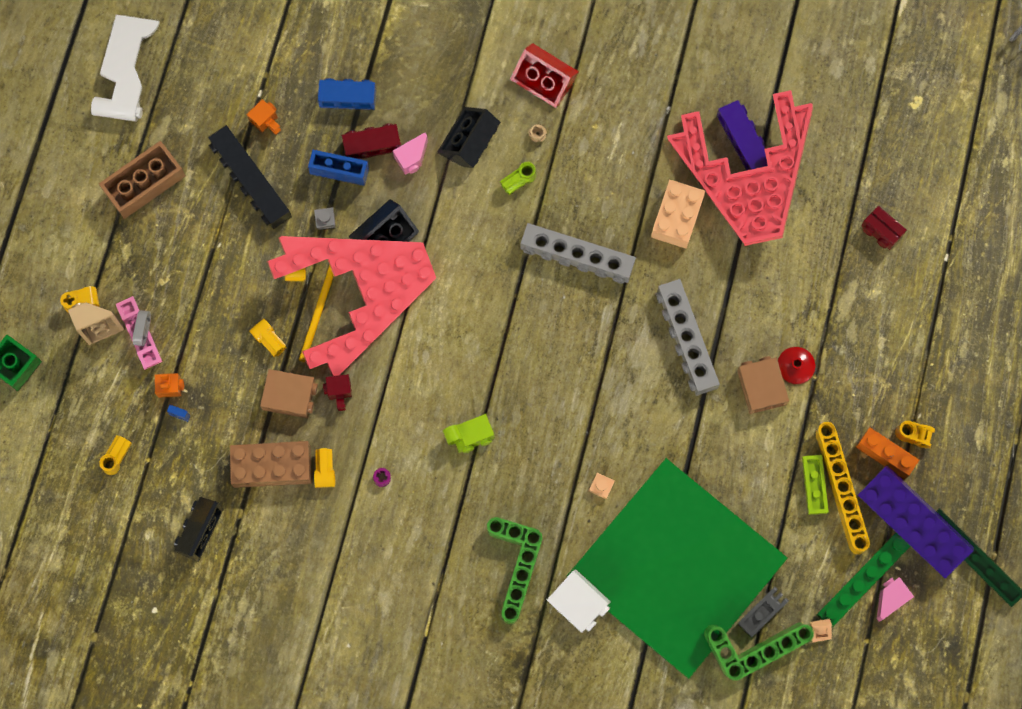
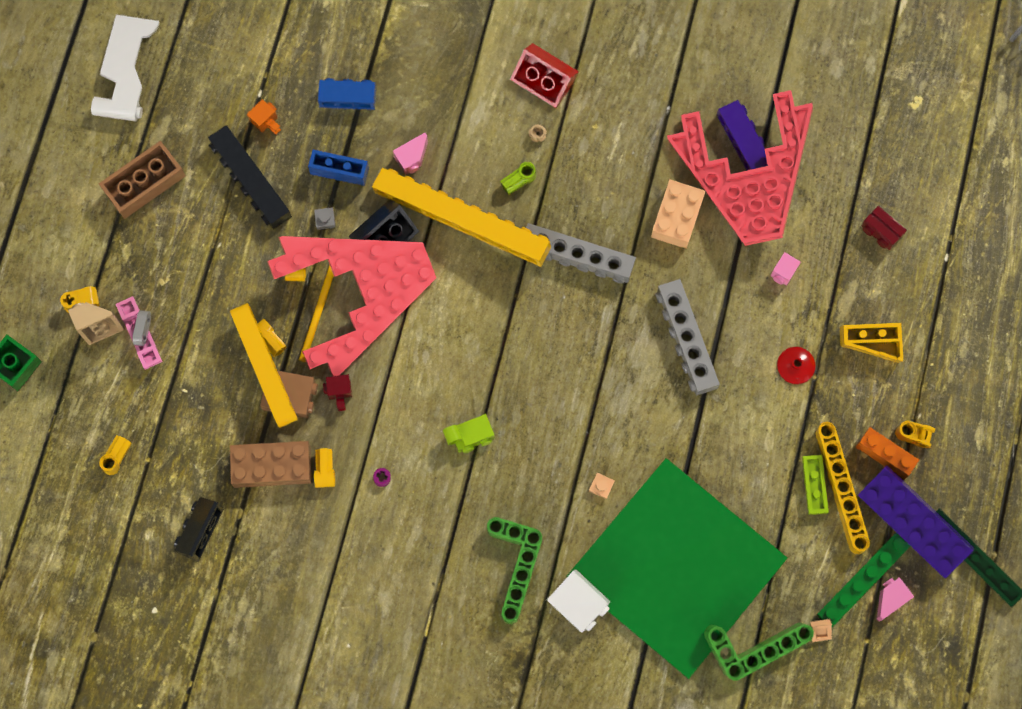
orange brick [155,373,184,398] -> none
blue tile [167,405,190,422] -> none
dark red brick [342,123,401,159] -> none
black slope [437,107,501,168] -> none
medium nougat brick [737,356,789,414] -> none
dark grey hinge [737,587,789,638] -> none
none -> yellow beam [230,303,298,428]
none -> yellow brick [372,168,551,267]
none -> bright pink brick [771,252,801,286]
none -> yellow wedge [839,323,903,363]

